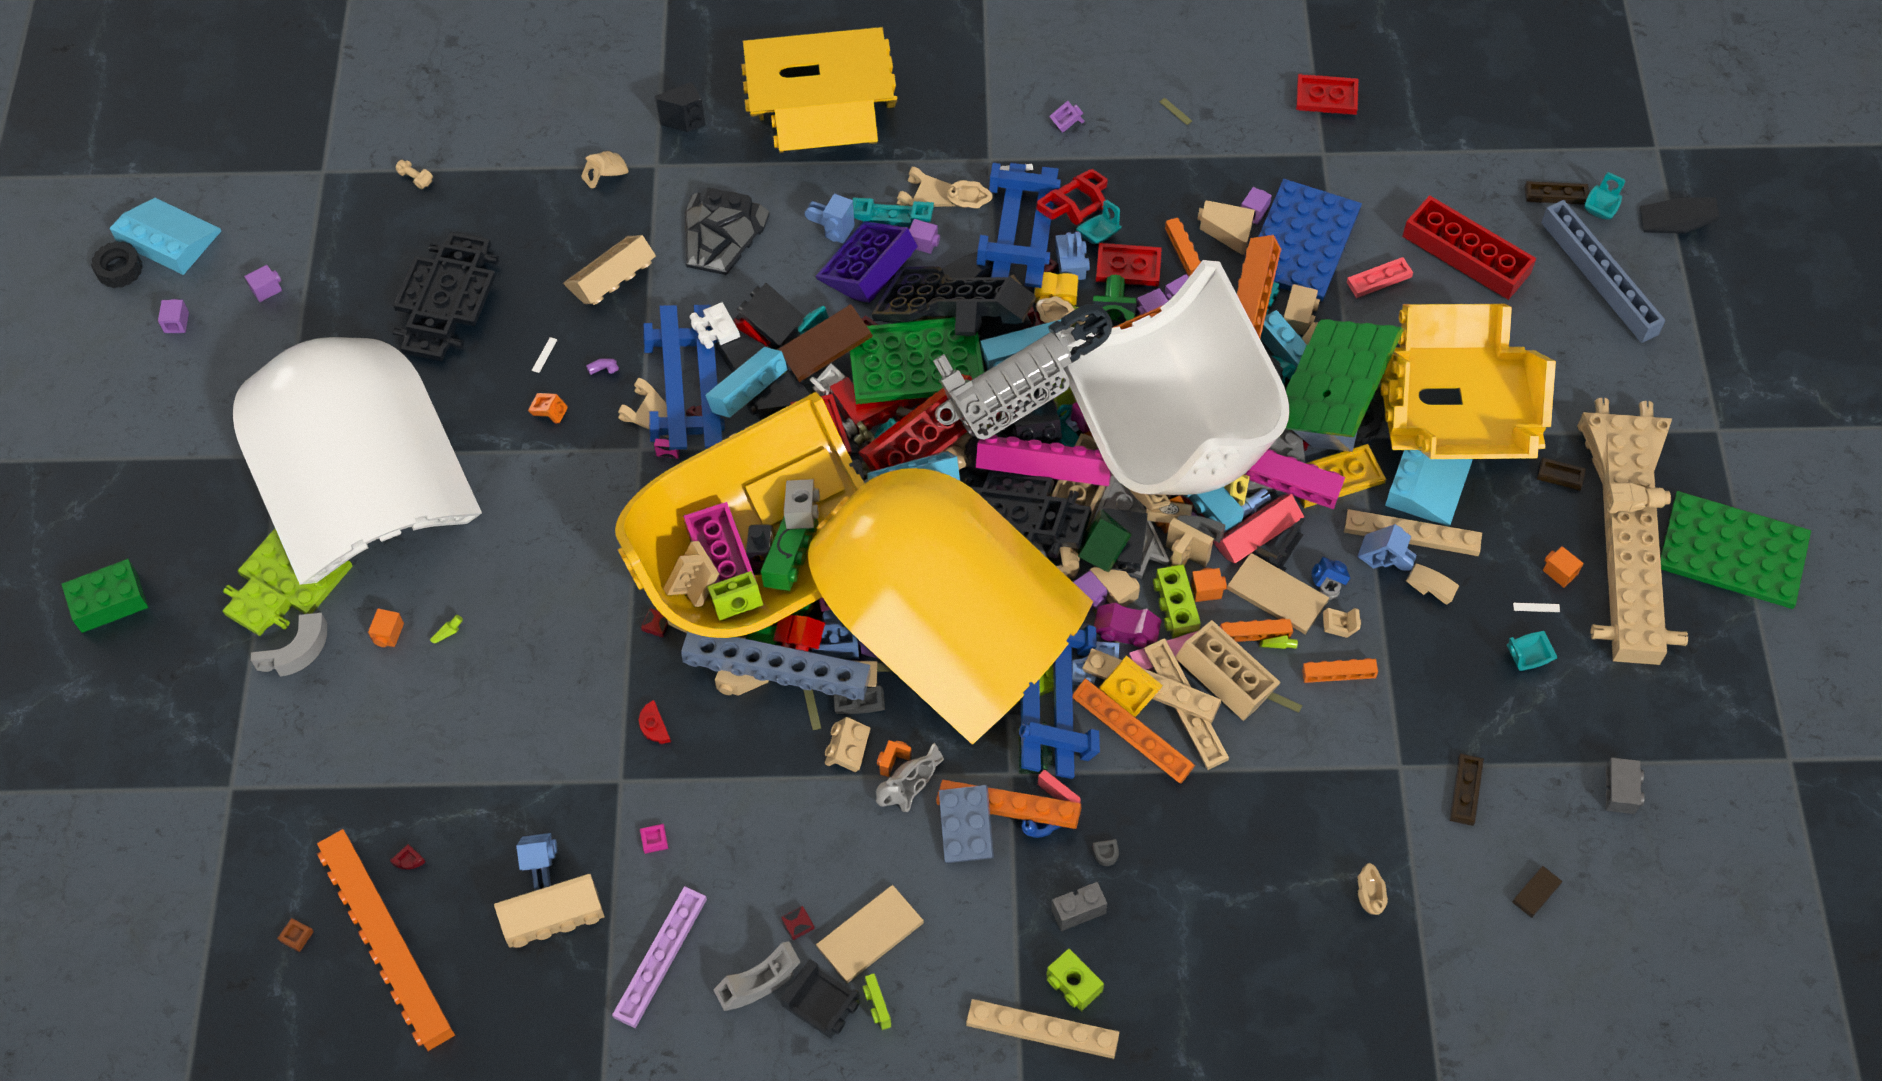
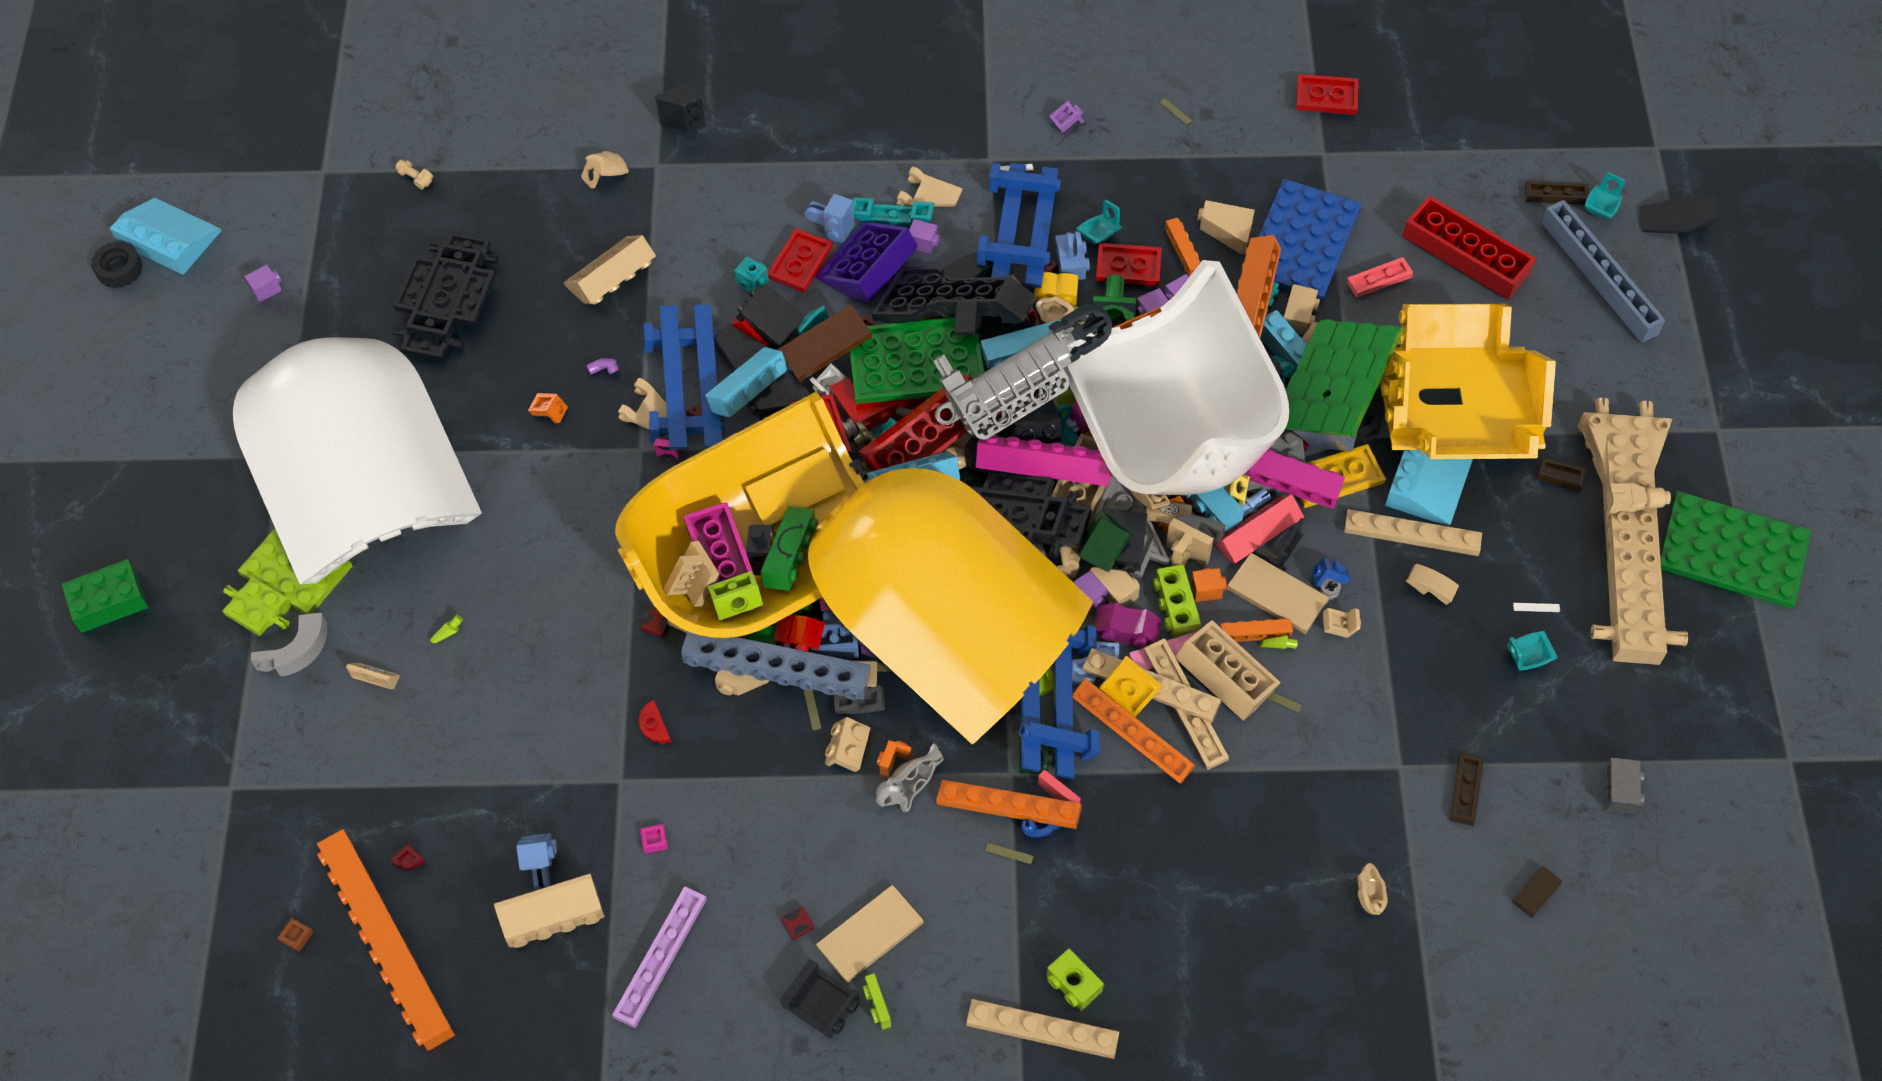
medium lavender brick [158,299,189,333] -> none
orange brick [368,609,404,647] -> none
white piece [532,337,557,373] -> none
wedge [685,187,770,275] -> none
white plate [690,302,740,349] -> none
light grey arch [714,941,801,1011] -> none
yellow panel [741,27,897,153] -> none
light grey brick [784,479,820,529] -> none
sand blue plate [939,785,994,863] -> none
tan arm [947,180,992,209] -> none
red bar [1036,169,1108,225] -> none
flat silver piece [1051,882,1107,931] -> none
dark grey tile [1092,839,1119,866] -> none
medium lavender brick [1241,187,1272,225] -> none
orange piece [1302,658,1378,683] -> none
medium blue brick [1357,524,1417,571] -> none
orange brick [1543,546,1584,588] -> none
none -> tan slope [346,663,400,690]
none -> teal brick [734,257,769,292]
none -> red plate [768,228,833,293]
none -> olive piece [985,843,1034,864]

